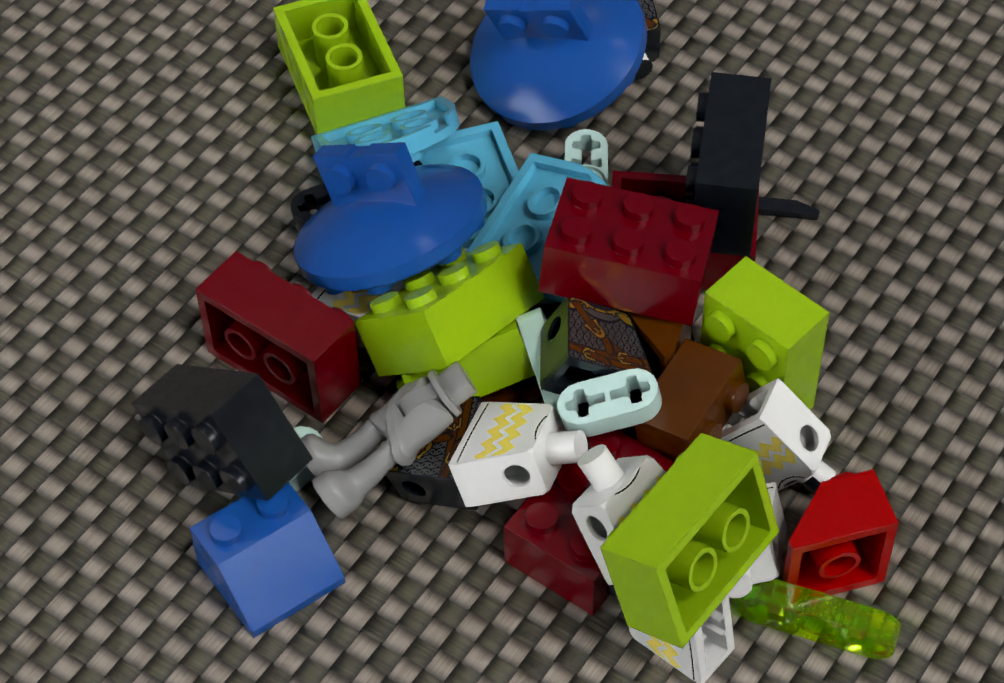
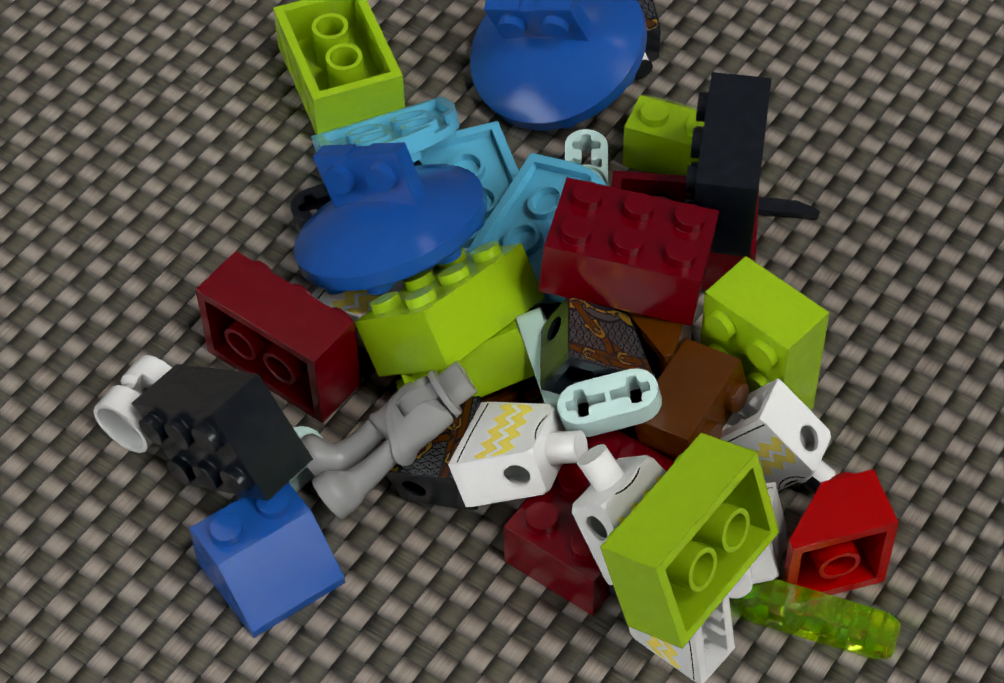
none -> white wheel [93,355,172,453]
none -> lime slope [622,95,704,176]

